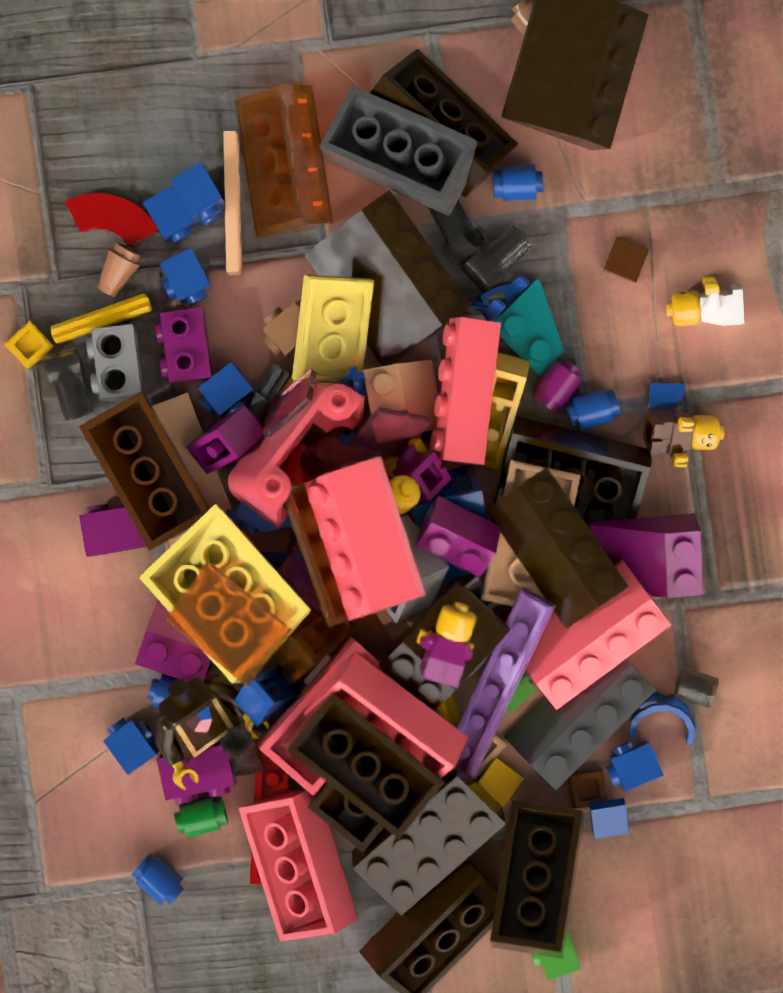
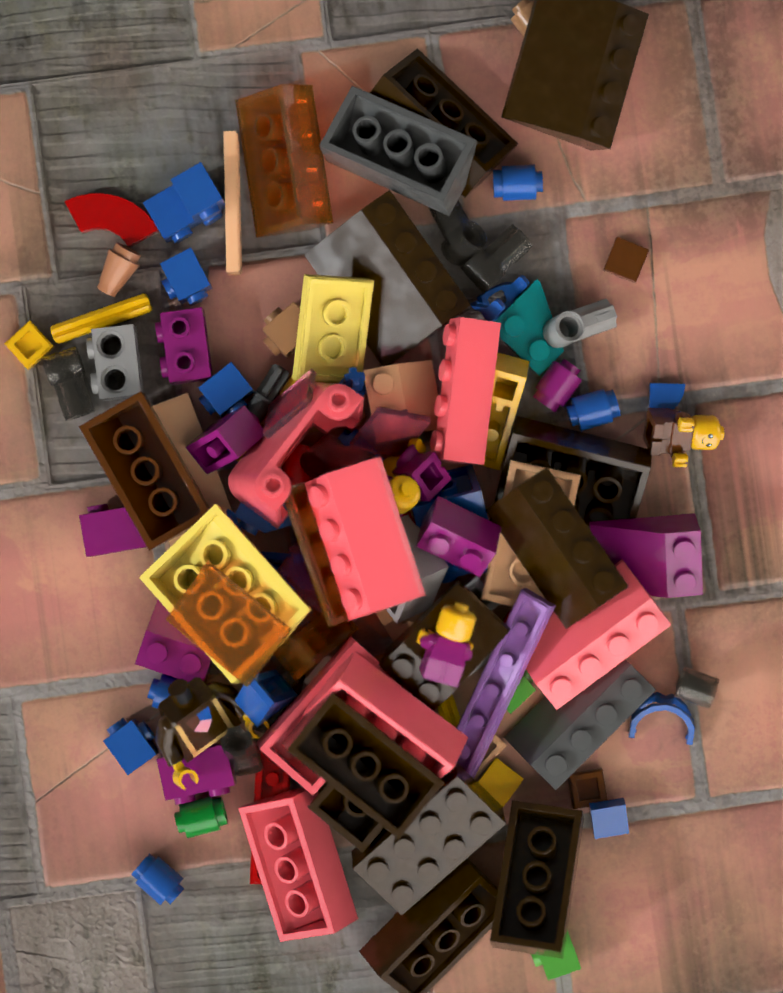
blue brick [606,740,664,792] -> none
piece [666,276,745,326] -> none
none -> light grey piece [543,298,617,348]

